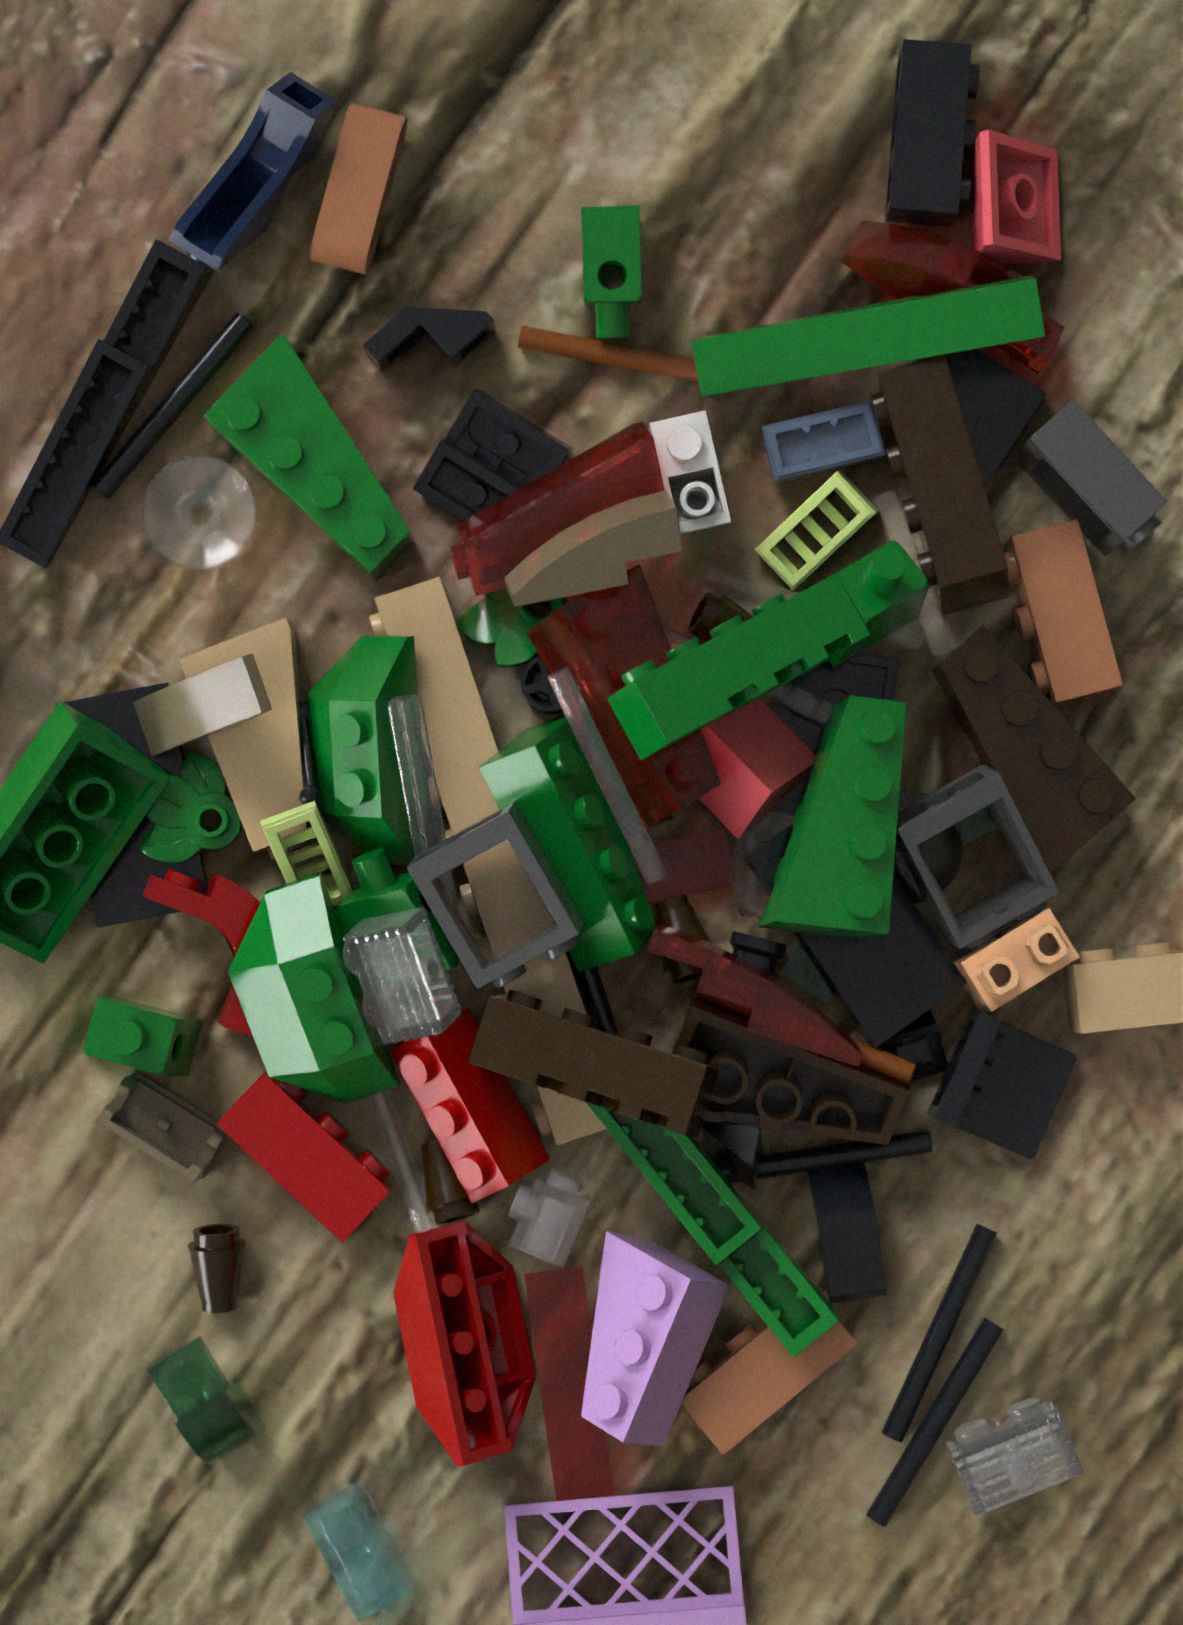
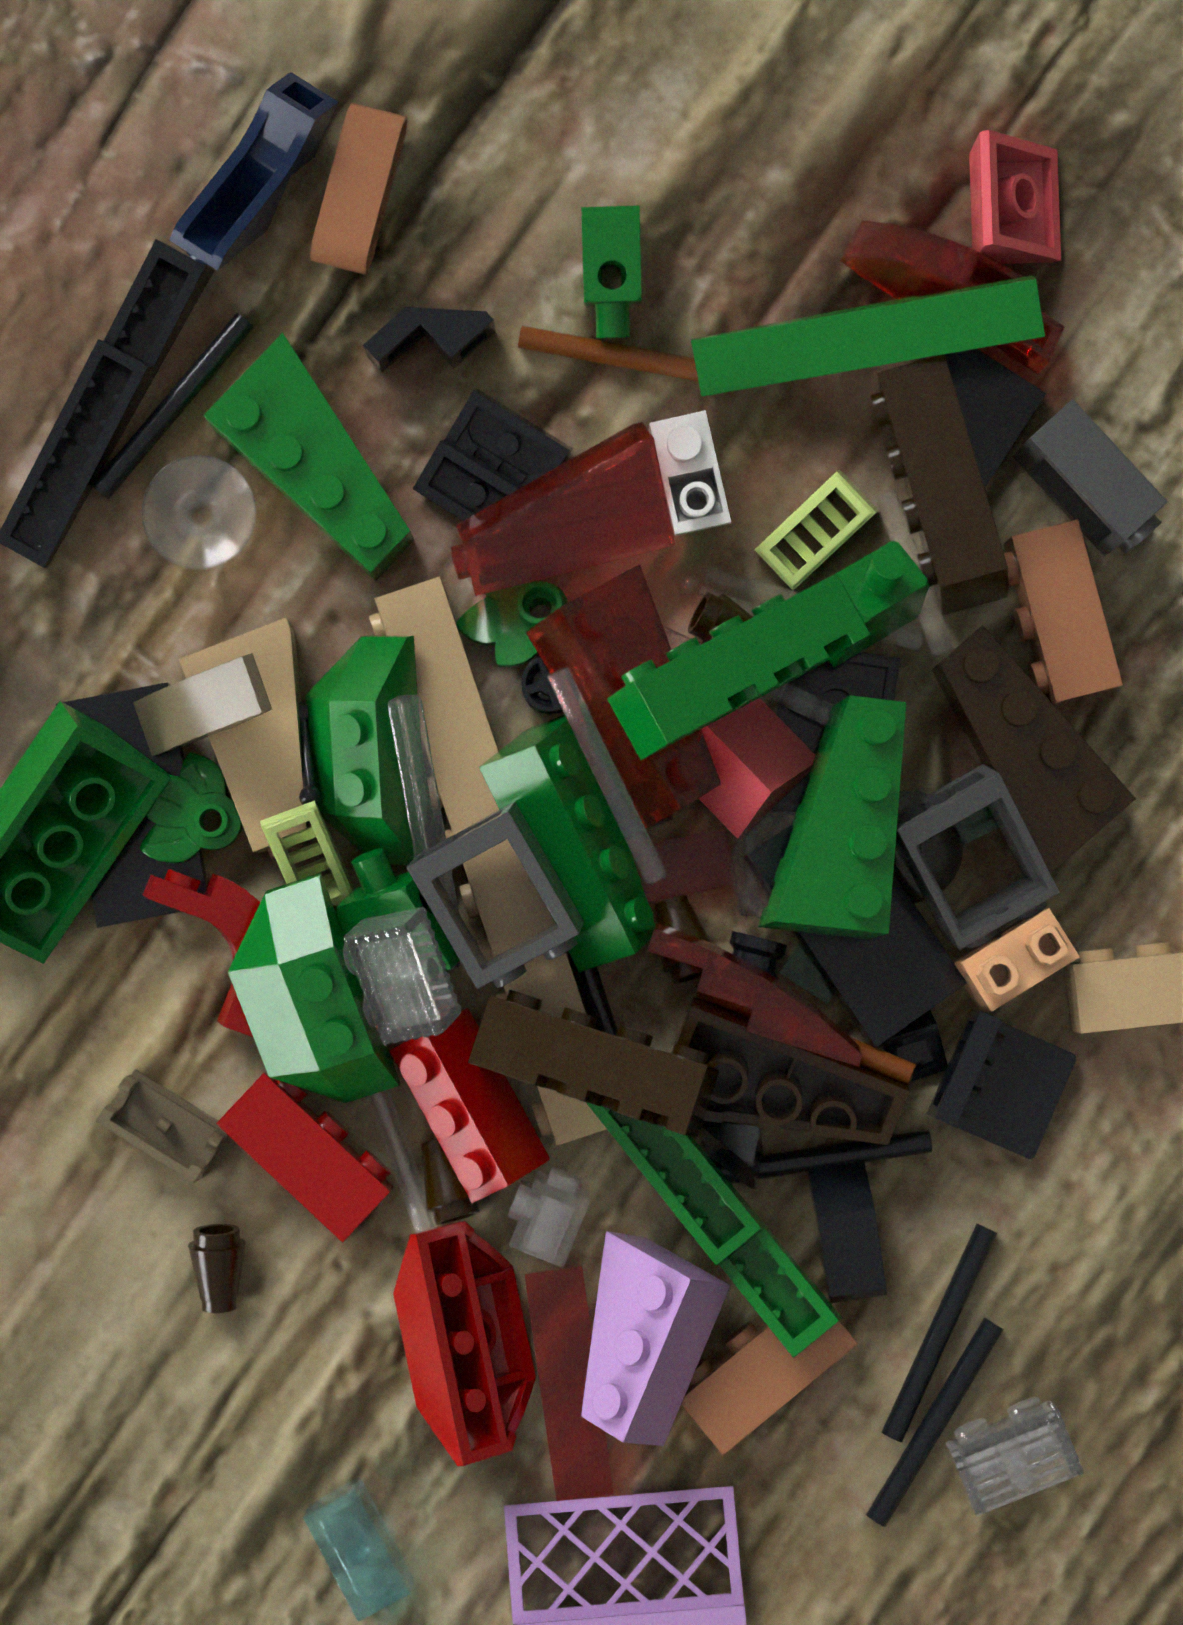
green torso [83,992,203,1076] -> none
clear green brick [147,1336,266,1465] -> none
dark tan slope [504,490,682,607] -> none
sand blue plate [760,400,885,484] -> none
black brick [884,39,980,227] -> none

